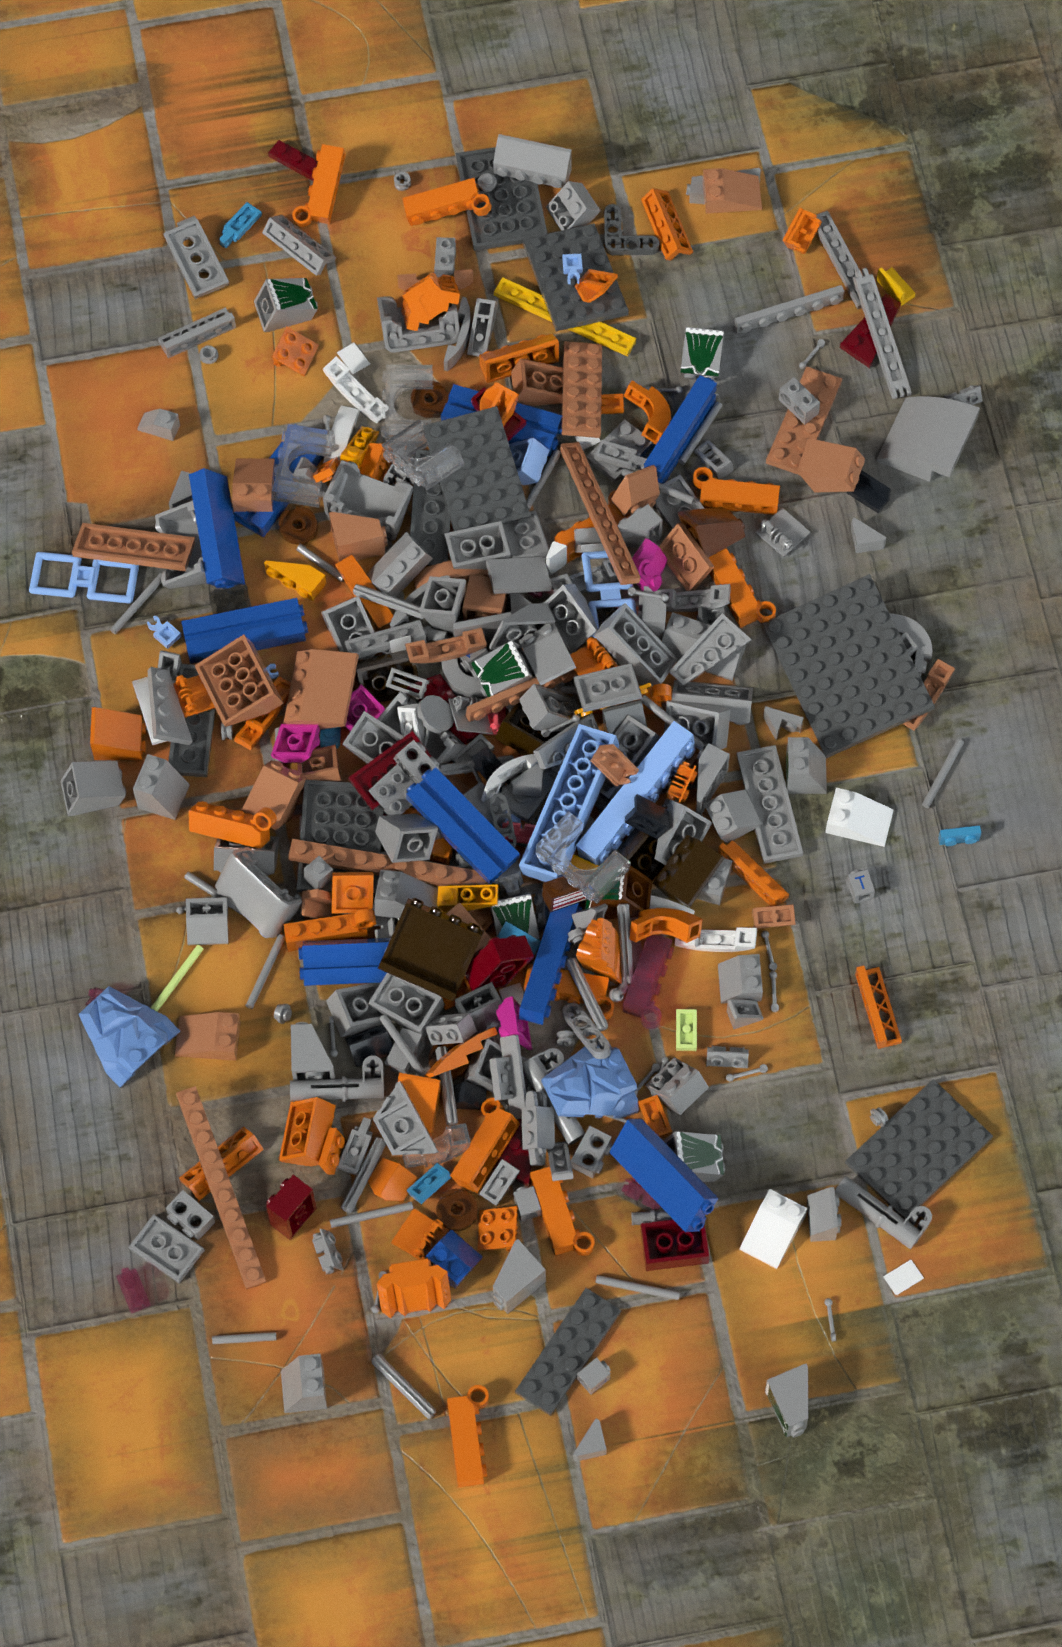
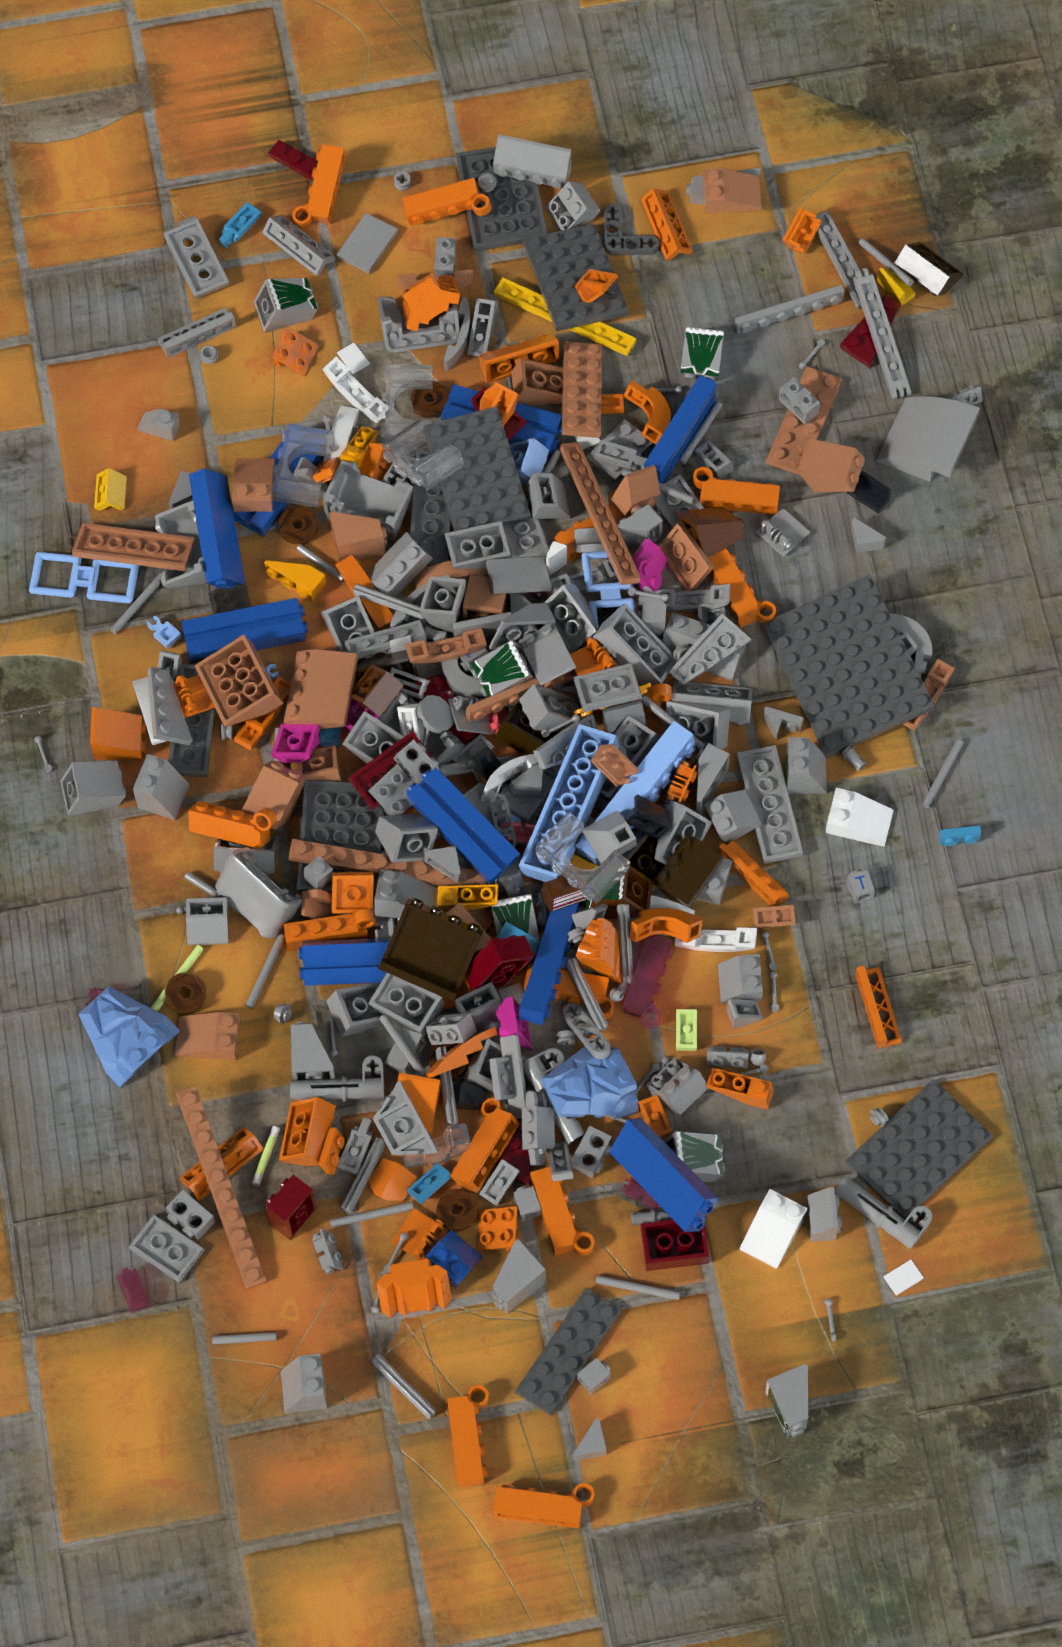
black panel [345,1024,393,1067] -> none
light blue plate [562,254,583,284] -> none
none -> light grey hinge [34,736,53,773]
none -> yellow panel [94,468,127,511]
none -> reddish brown plate [165,973,206,1015]
none -> yellowish green bar [252,1126,280,1186]
none -> light grey tile [337,213,398,274]
none -> reddish brown slope [351,664,404,717]
none -> light grey hinge [384,1232,408,1273]
none -> light grey slope [424,846,461,883]
none -> orange hinge [493,1483,595,1529]
none -> light grey slope [526,473,571,519]
none -> light grey slope [582,811,637,865]
none -> light grey plate [673,644,690,662]
none -> orange slope [706,1068,774,1110]
none -> light grey hinge [750,1049,766,1066]
none -> light grey pin [841,746,867,771]
none -> light grey bar [859,238,914,286]
none -> slope [894,242,964,296]

